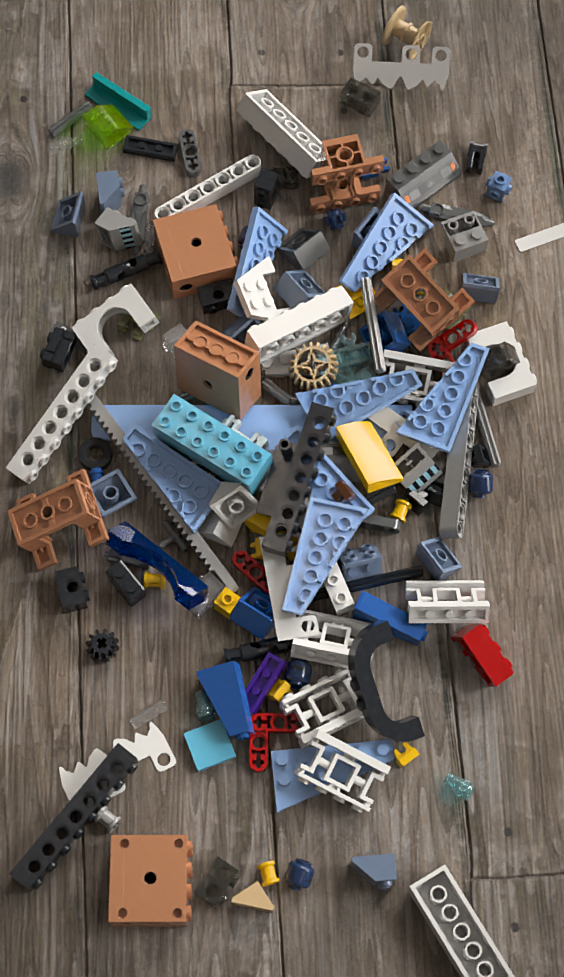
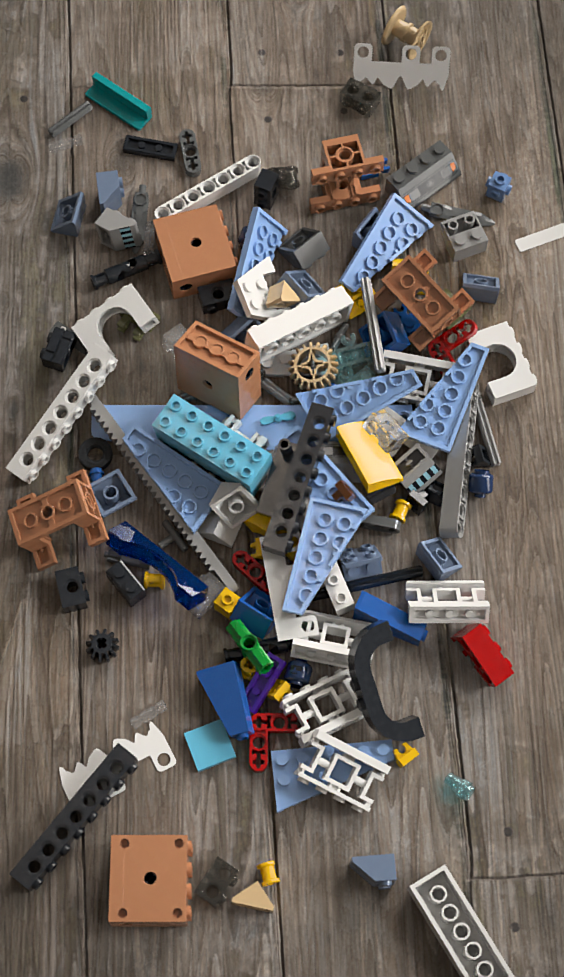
clear neon green slope [82,104,134,150] -> none
light grey bush [94,806,122,833] -> none
clear light blue cone [194,690,215,722] -> none
white brick [236,89,322,178] -> none
dark blue head [284,858,315,891] -> none
dark blue gear [323,208,347,230] -> none
black piece [466,140,488,175] -> none
clear smoke brick [480,341,520,379] -> none
none -> green piece [226,619,274,675]
none -> yellow bush [240,658,256,681]
none -> medium azure piece [260,411,296,425]
none -> tan slope [266,280,300,308]
none -> clear brick [362,409,409,454]

